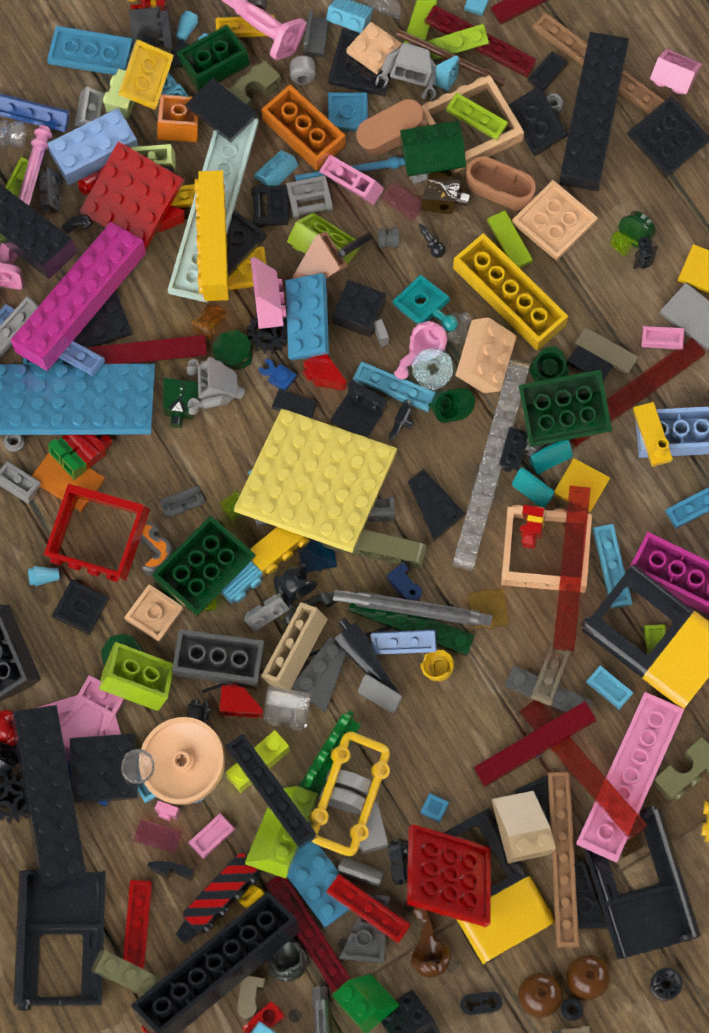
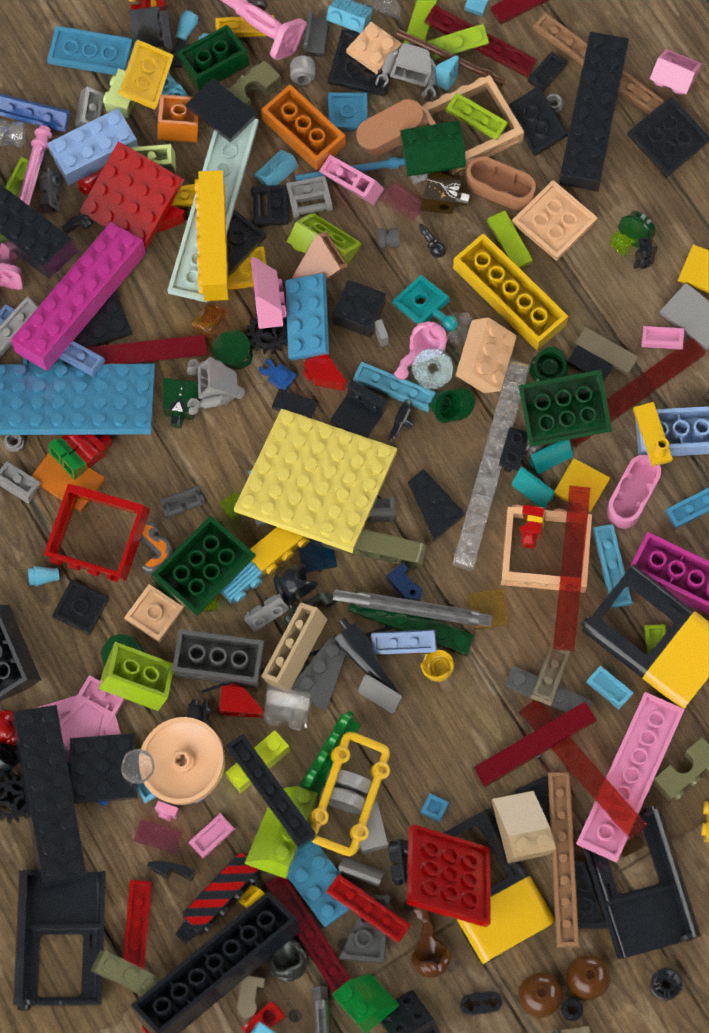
black bar [338,233,372,257] -> none
none -> bright pink plant [607,455,661,529]

